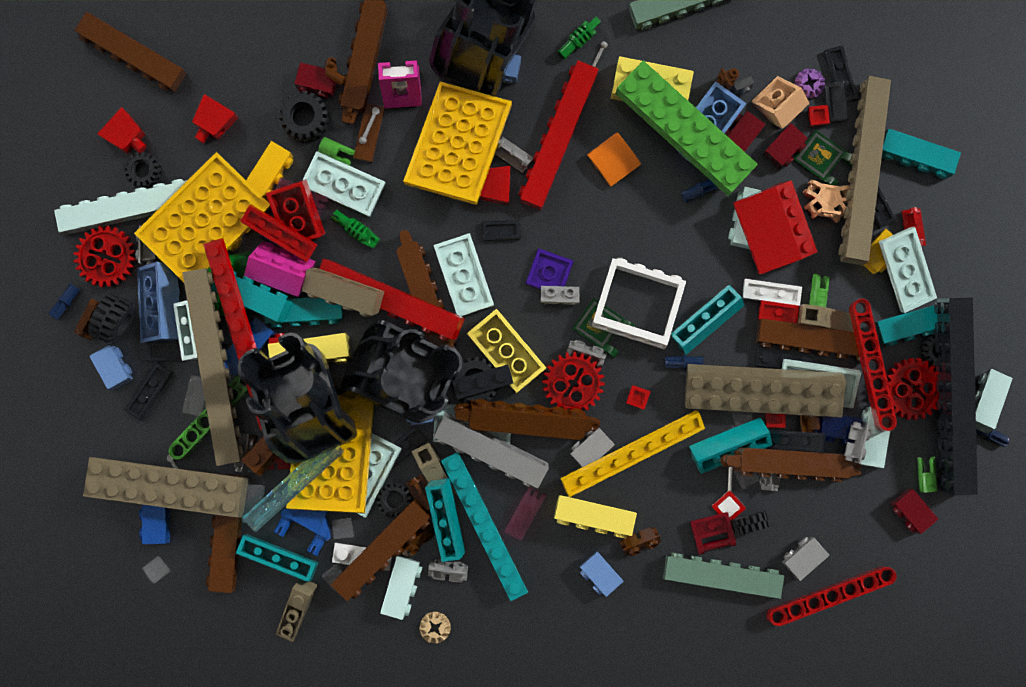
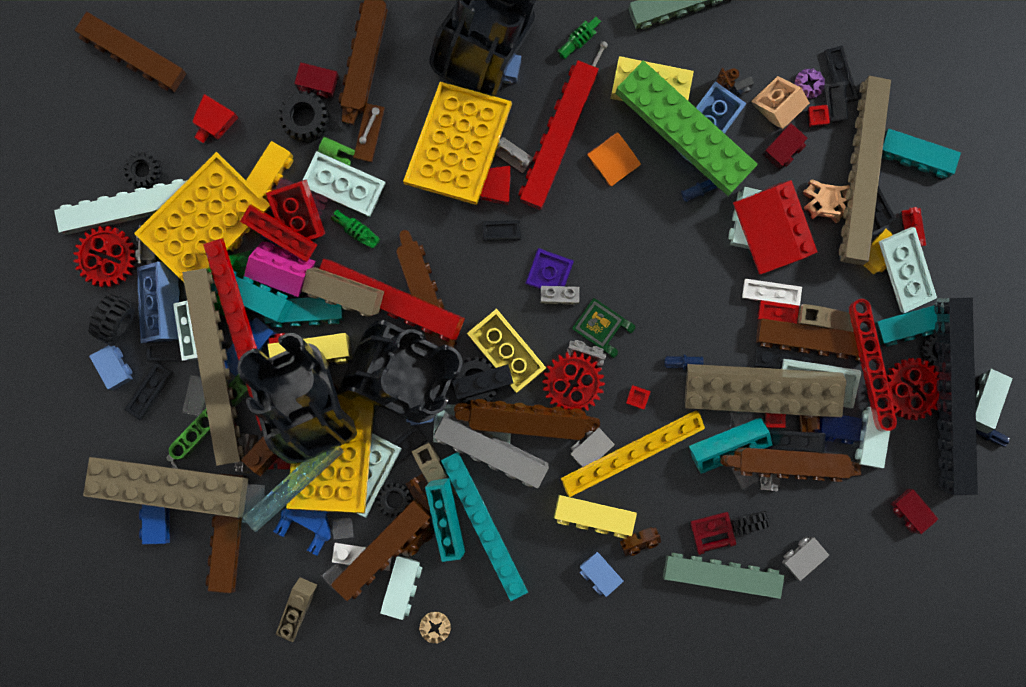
dark blue axle [49,283,80,320] -> none
reddish brown hinge [74,298,100,341] -> none
red torso [97,107,147,154] -> none
clear tile [142,556,171,584] -> none
teal brick [236,534,319,582] -> none
reddish brown arm [324,57,346,85] -> none
dark pink brick [378,60,422,108] -> none
light grey hinge [428,559,469,583] -> none
light aqua plate [434,233,494,317] -> none
clear pink hinge [504,487,546,540] -> none
white window [591,258,686,350] -> none
teal brick [671,285,744,355] -> none
piece [712,467,746,521] -> none
dark red brick [725,111,765,152] -> none
red beam [766,566,897,626] -> none
dark green flag [794,130,853,186] -> none
bright green hinge [809,273,830,307] -> none
light grey hinge [844,422,871,463] -> none
bright green hinge [917,457,938,493] -> none

